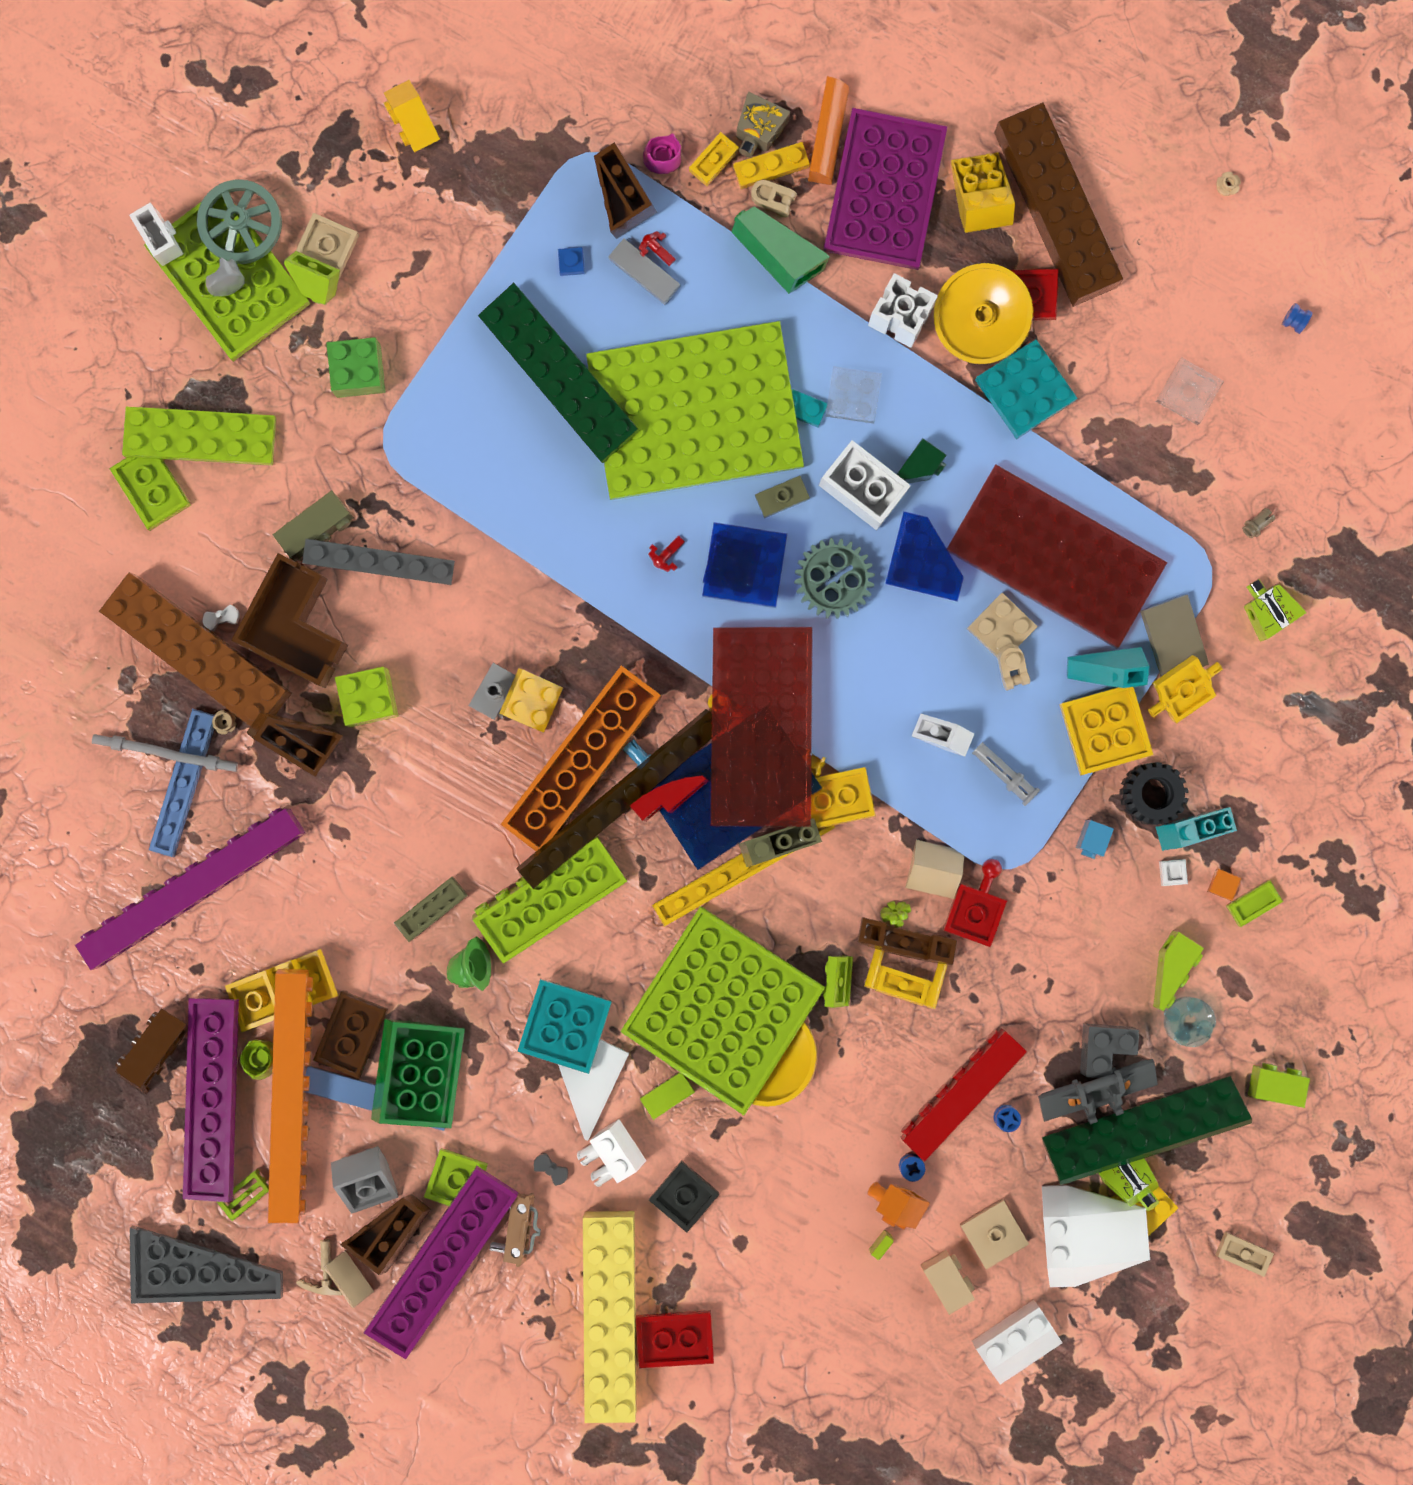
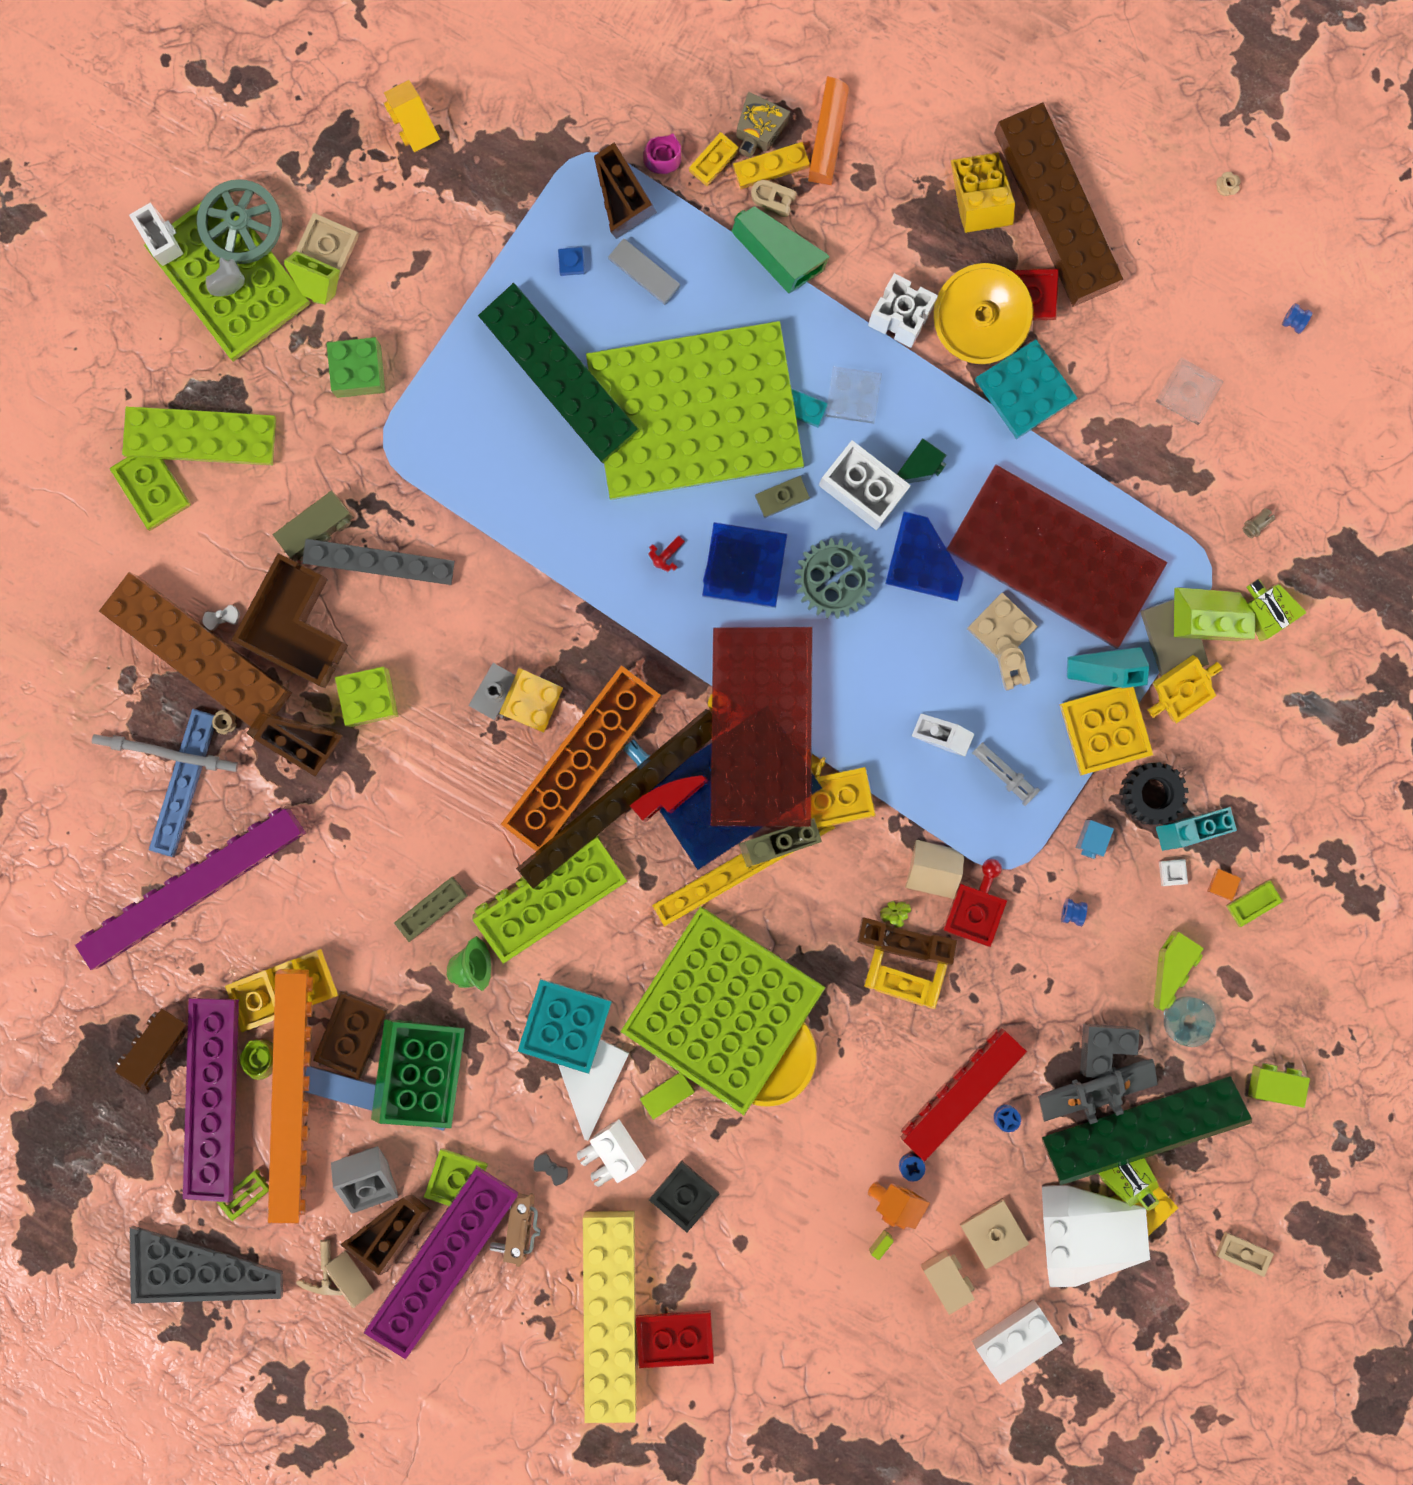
red piece [639,231,676,266] -> none
magenta plate [823,108,948,270] -> none
lime plate [823,956,853,1008] -> none
none -> blue wheel [1061,899,1088,927]
none -> lime slope [1174,587,1255,642]

